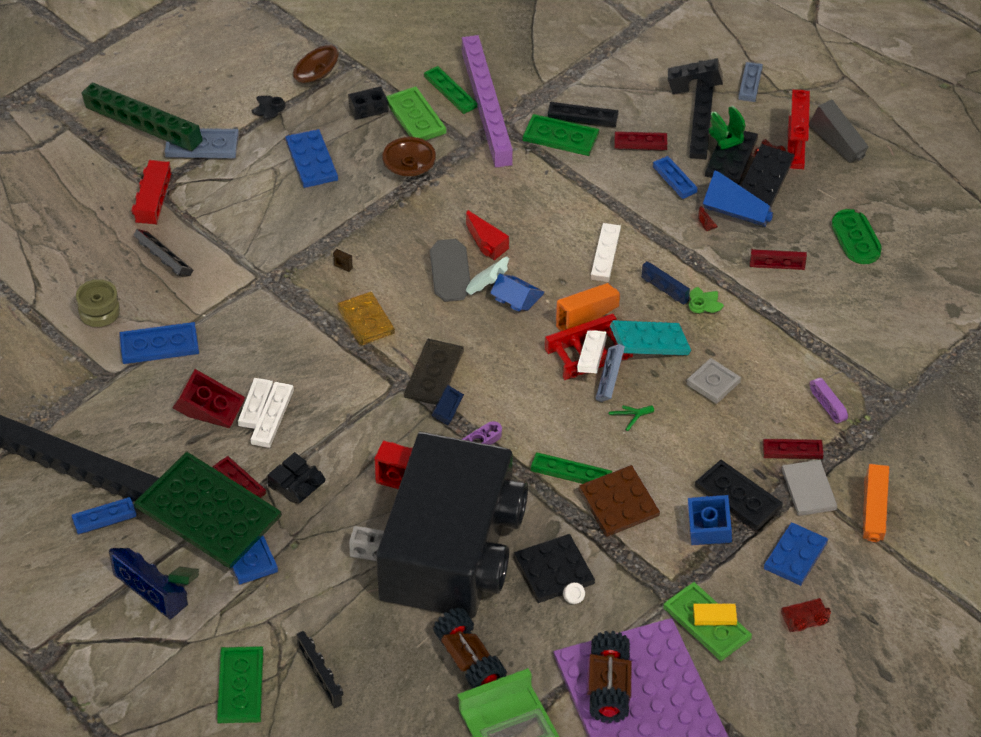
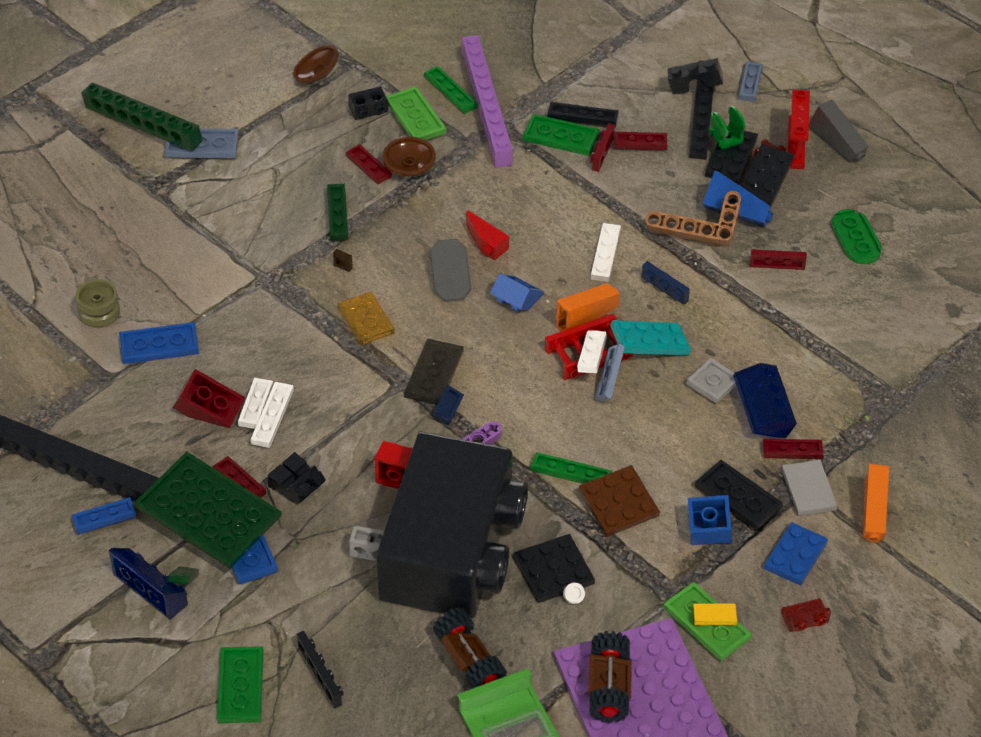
red brick [132,160,172,225] -> none
black plate [133,229,194,276] -> none
black plate [251,95,286,119] -> none
blue plate [285,129,338,188] -> none
light aqua slope [466,257,509,295] -> none
green plant [608,405,654,431] -> none
blue plate [653,156,698,199] -> none
bright green plate [689,287,724,313] -> none
clear red slope [698,206,718,231] -> none
medium lavender beam [810,377,848,424] -> none
none -> dark green plate [327,183,349,240]
none -> dark red tile [346,144,392,184]
none -> dark red plate [590,123,615,172]
none -> medium nougat beam [645,191,741,246]
none -> clear blue slope [733,363,797,439]

